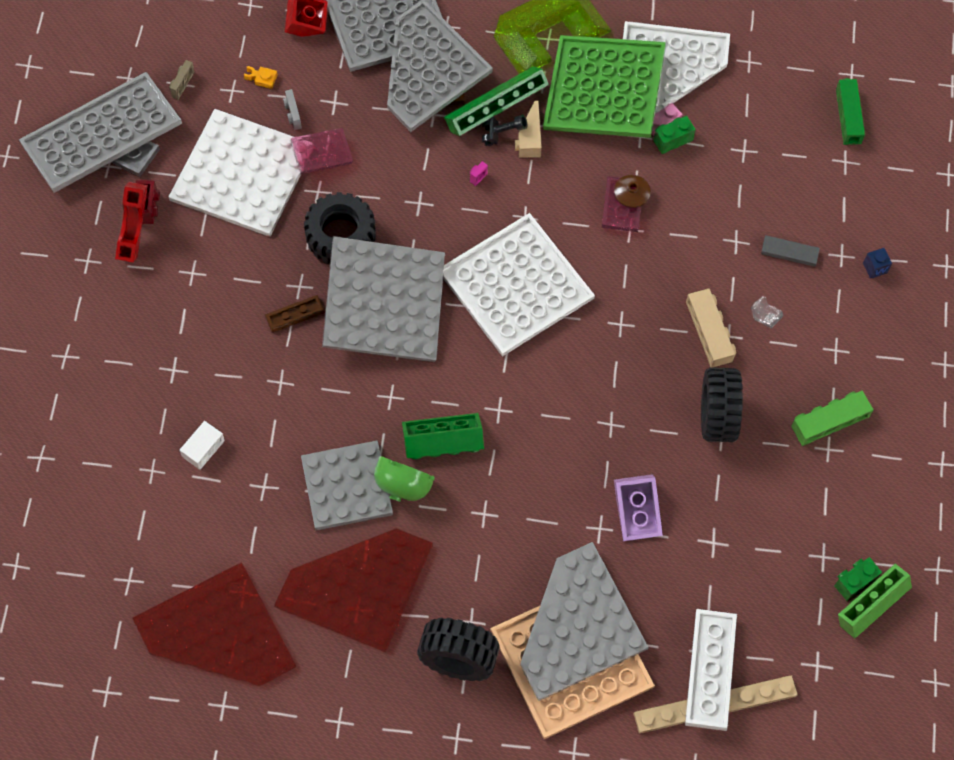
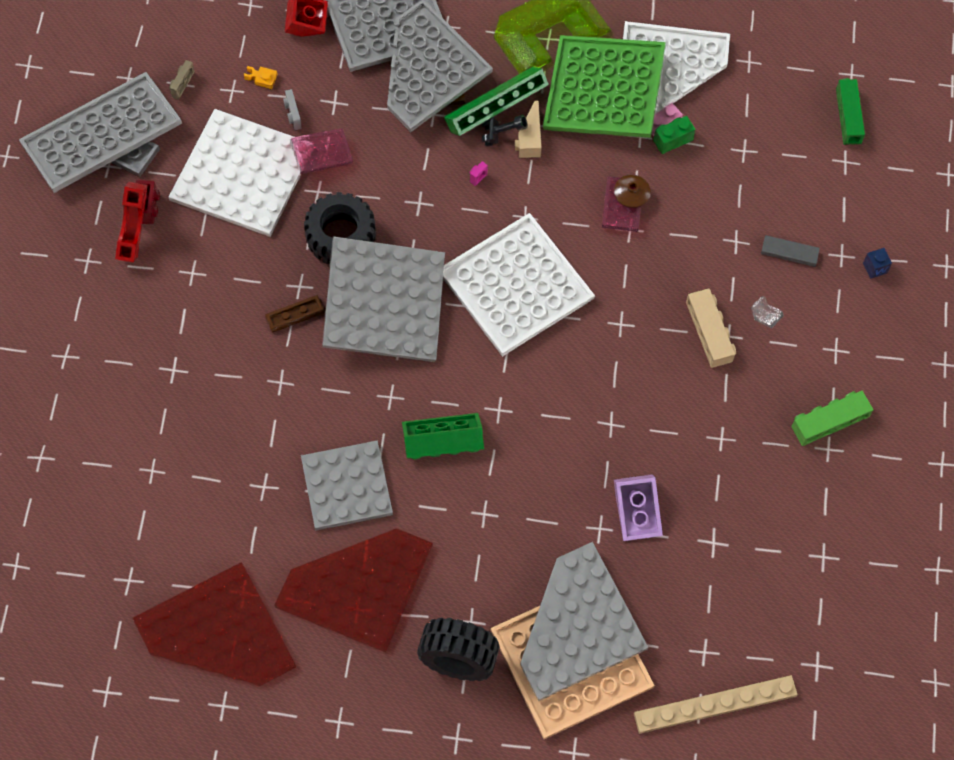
white panel [180,421,225,470] -> none
bright green cylinder [374,456,435,502] -> none
white plate [685,609,737,731] -> none
black tyre [701,367,743,442] -> none
green brick [834,557,882,601] -> none
bright green brick [838,564,912,639] -> none

